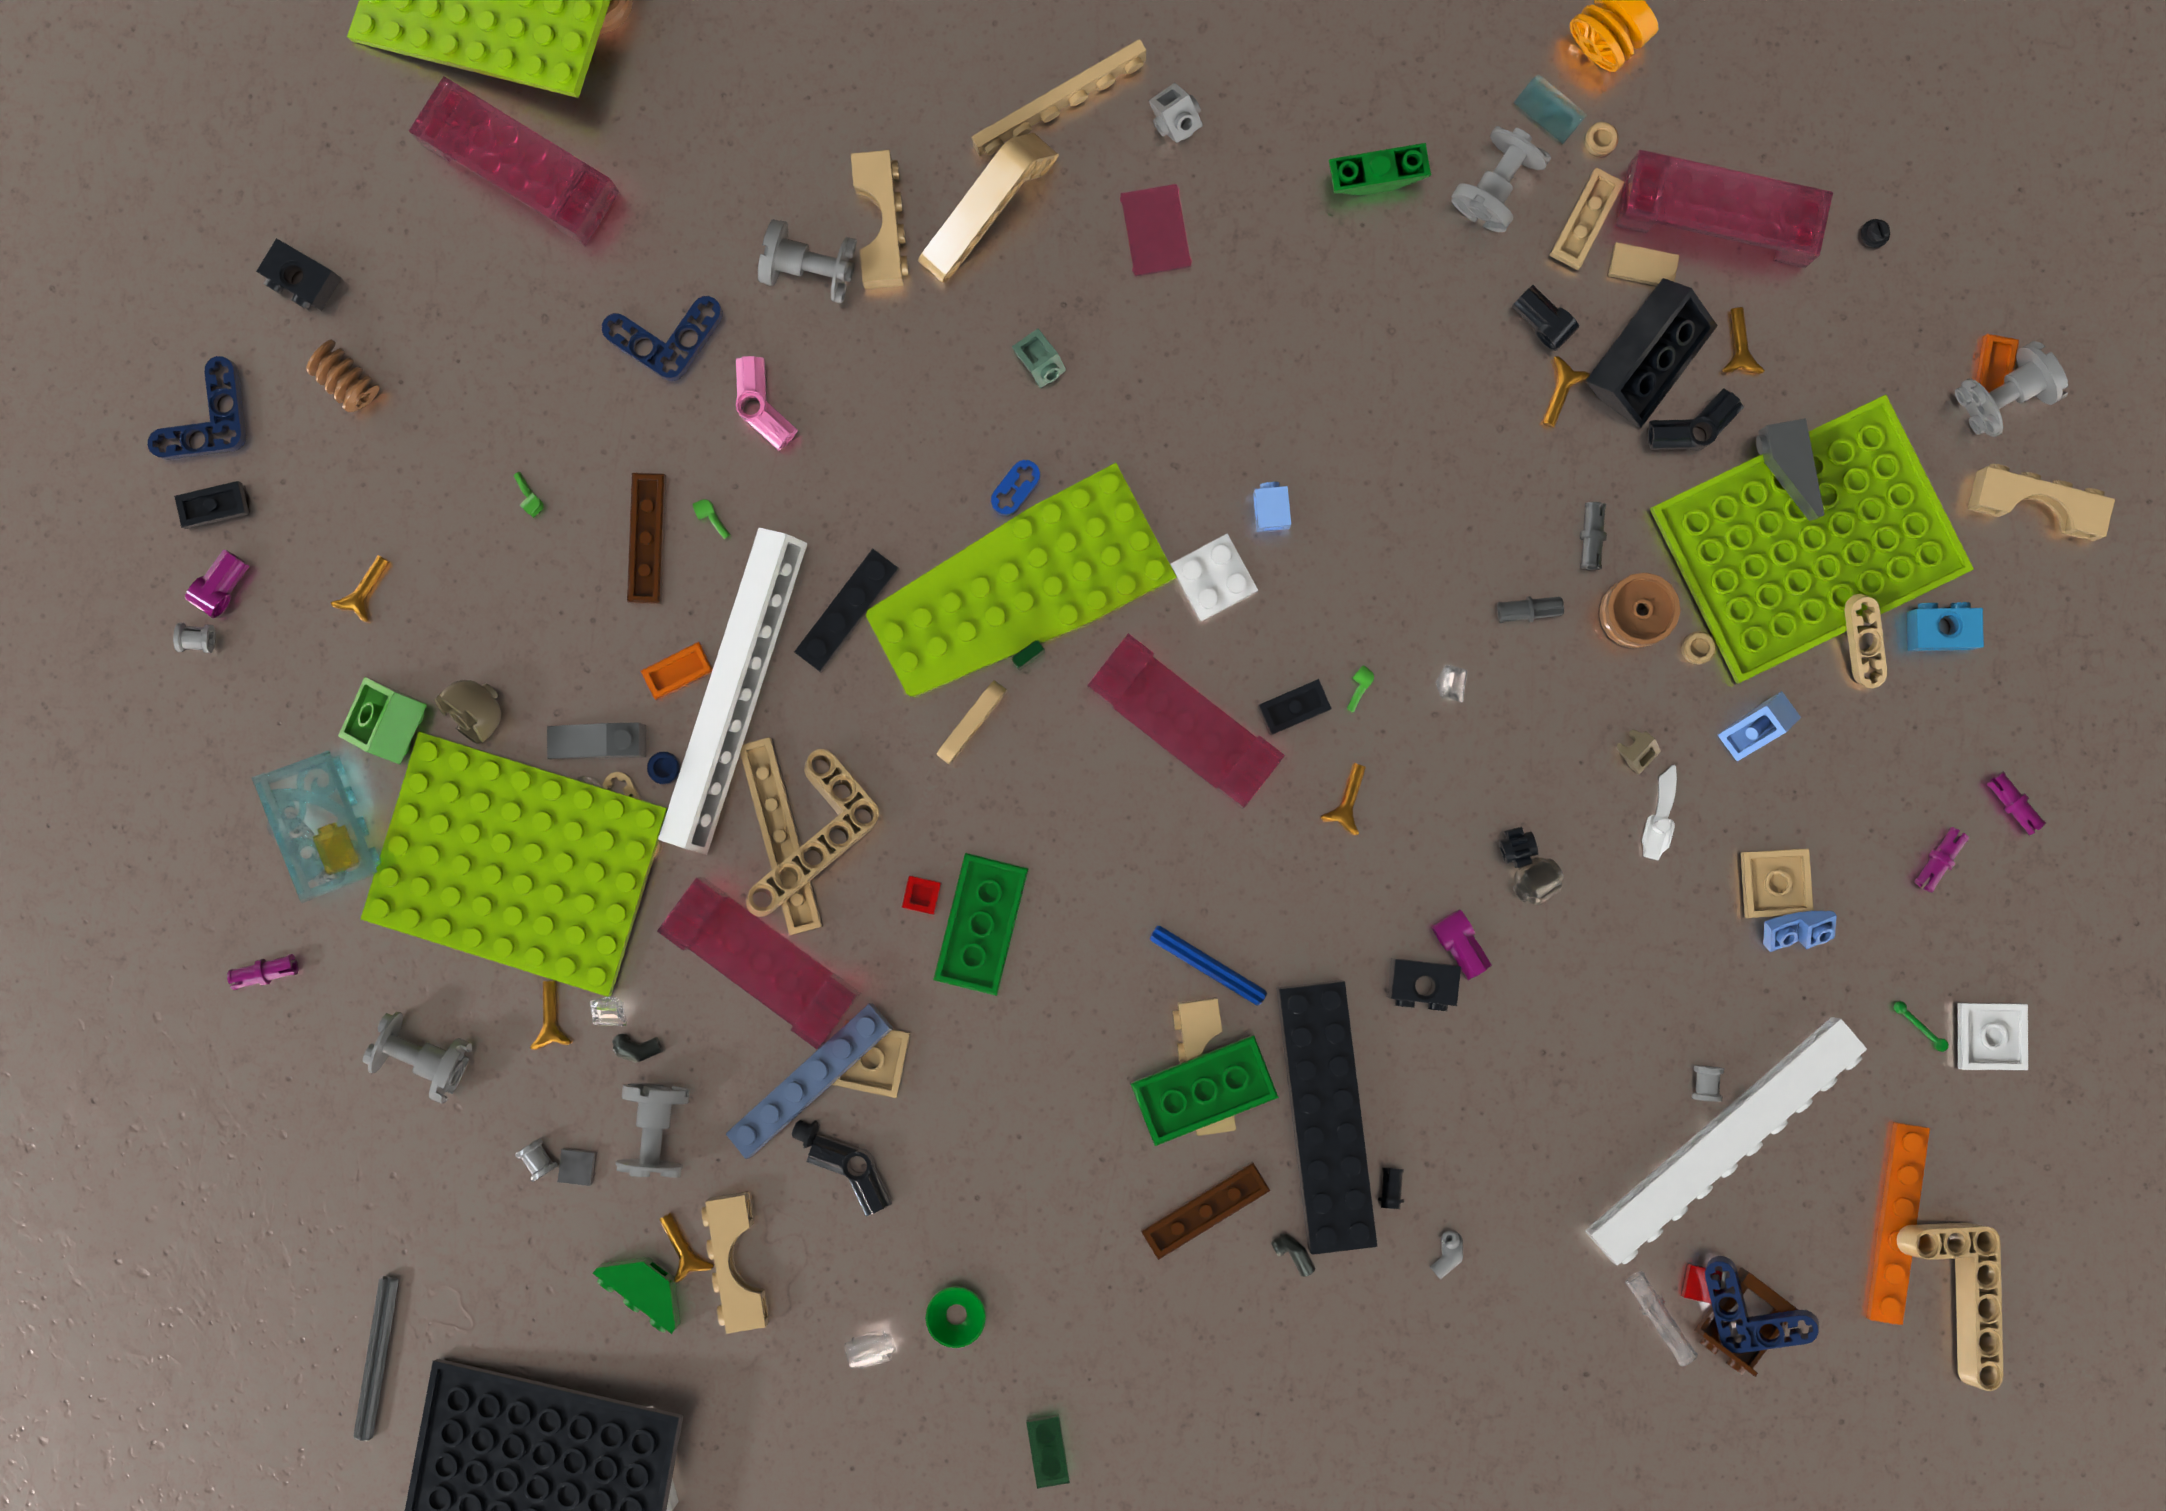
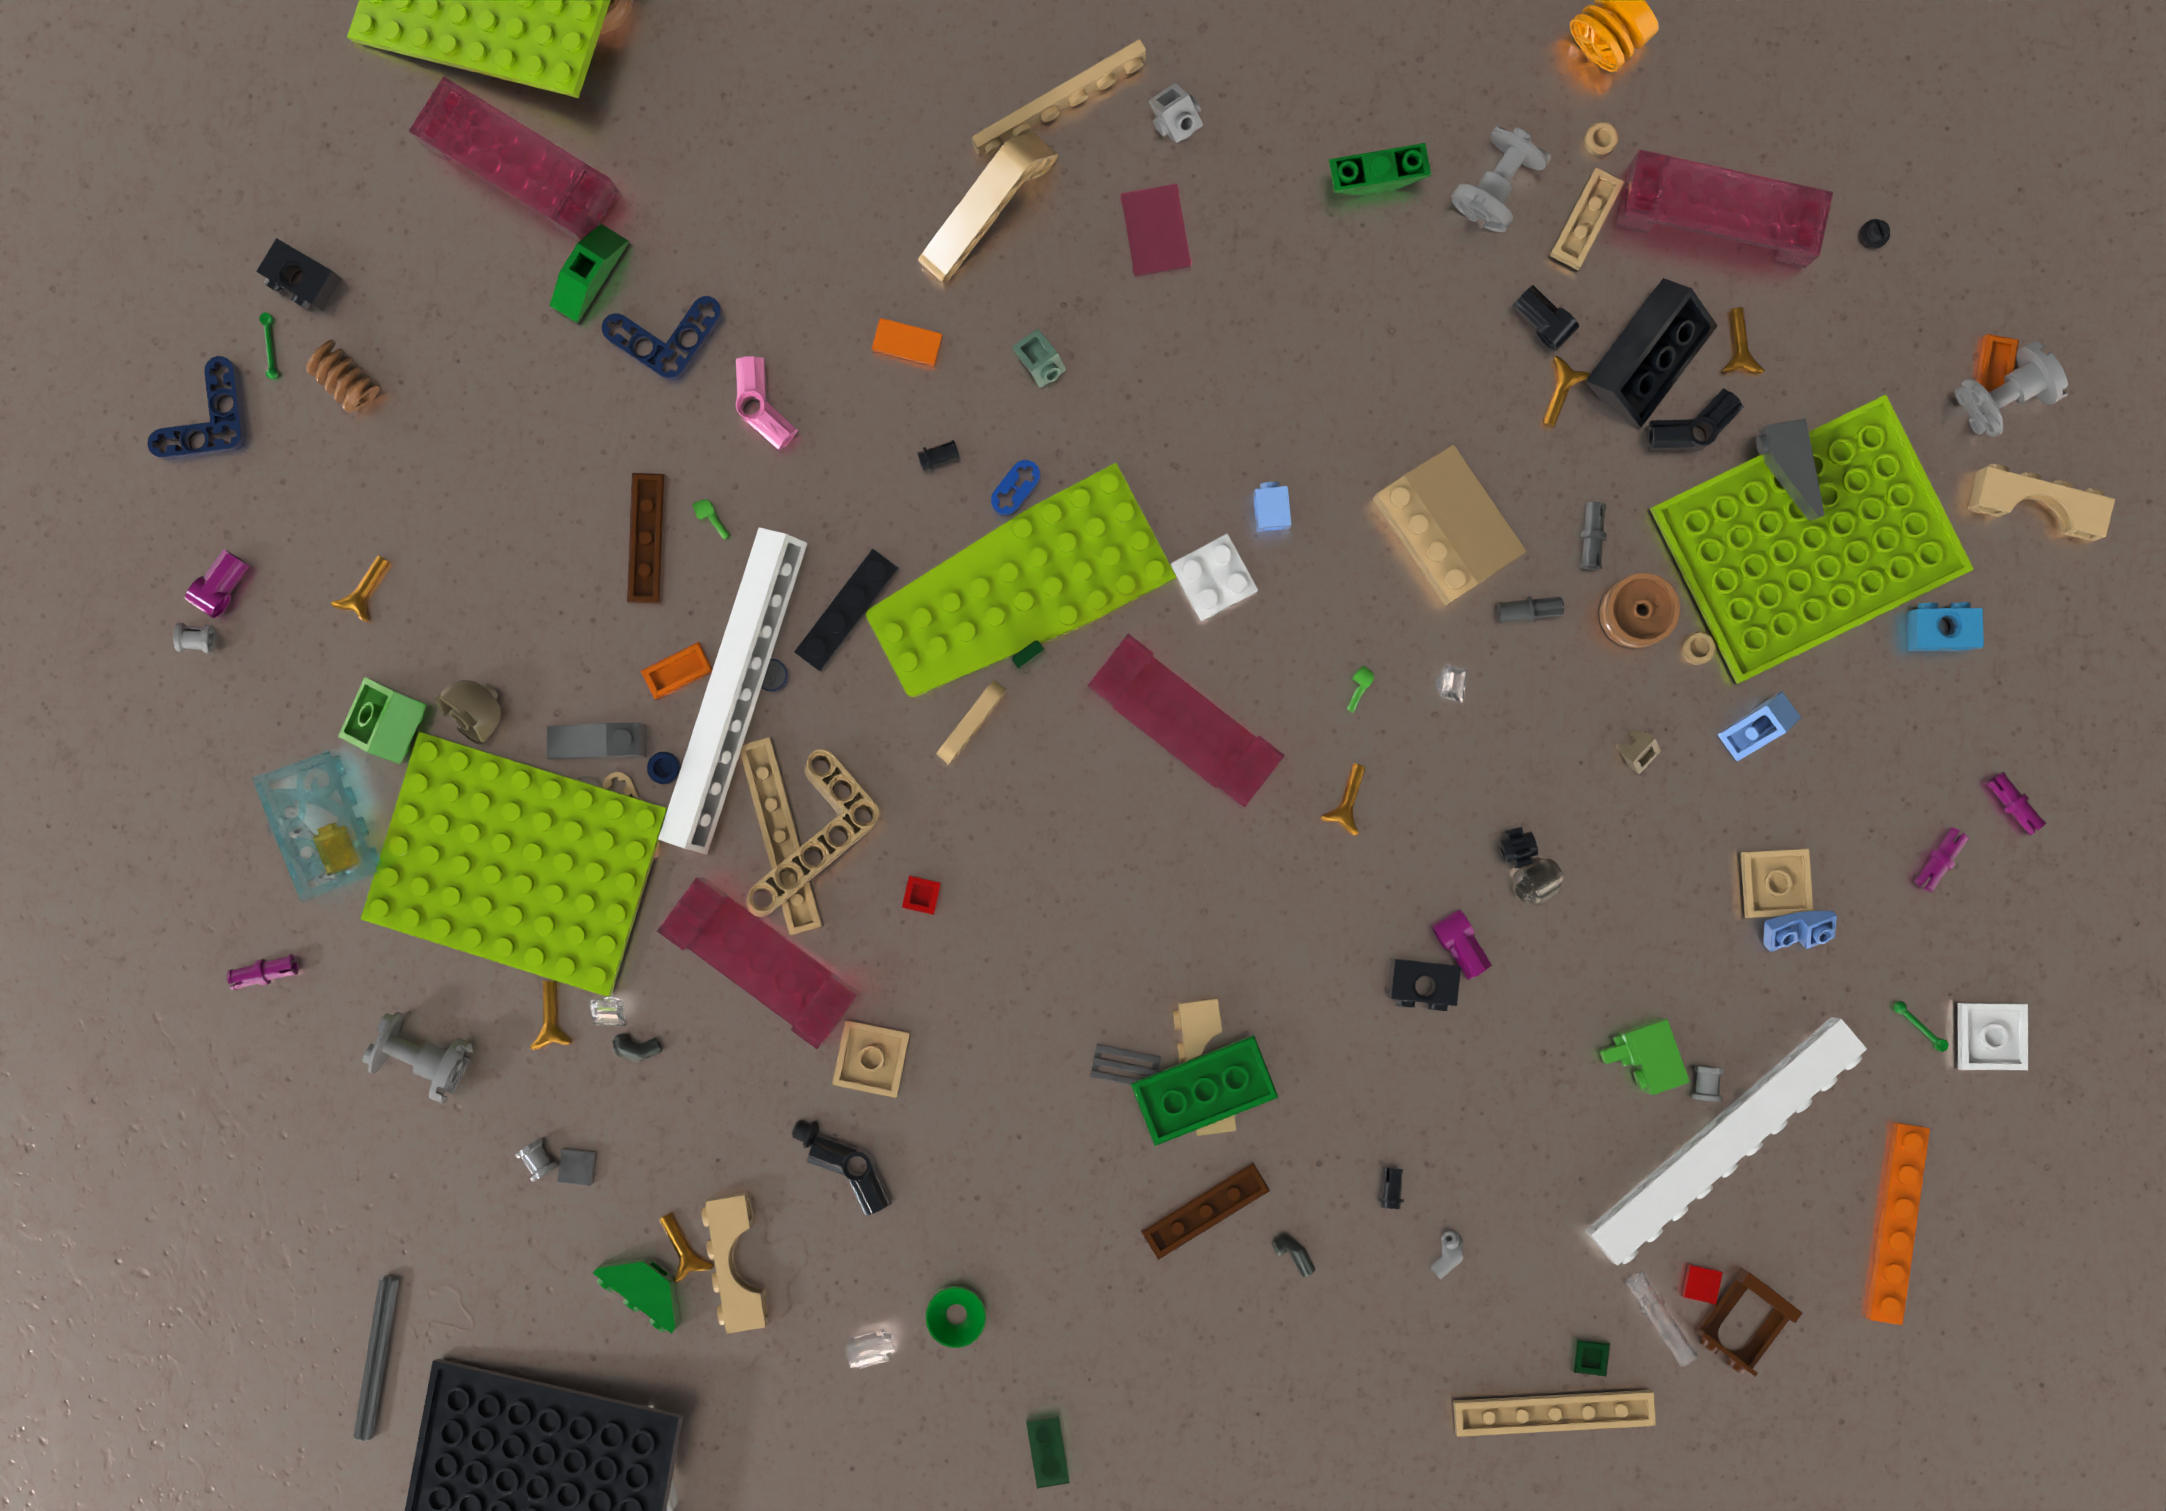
black plate [174,481,249,529] -> none
bright green hand [513,472,544,518] -> none
light grey piece [616,1083,690,1177] -> none
sand blue plate [726,1003,893,1159] -> none
light grey piece [758,219,857,304] -> none
tan arch [851,150,909,289] -> none
green tile [933,853,1029,996] -> none
blue axle [1150,926,1267,1006] -> none
black plate [1258,679,1332,735] -> none
black brick [1276,980,1378,1255] -> none
clear light blue slope [1514,74,1587,144] -> none
tan tile [1608,242,1680,286] -> none
white piece [1642,765,1677,861] -> none
dark blue beam [1705,1256,1819,1353] -> none
tan beam [1844,594,1887,688] -> none
tan beam [1896,1222,2004,1391] -> none
none -> green hinge [259,312,279,380]
none -> green slope [549,224,629,323]
none -> tile [761,659,789,692]
none -> orange tile [872,318,943,367]
none -> black pin [917,440,960,472]
none -> flat silver tile [1090,1044,1161,1085]
none -> tan slope [1373,444,1527,606]
none -> tan plate [1453,1390,1656,1437]
none -> dark green tile [1572,1337,1610,1377]
none -> bright green hinge [1599,1018,1690,1095]

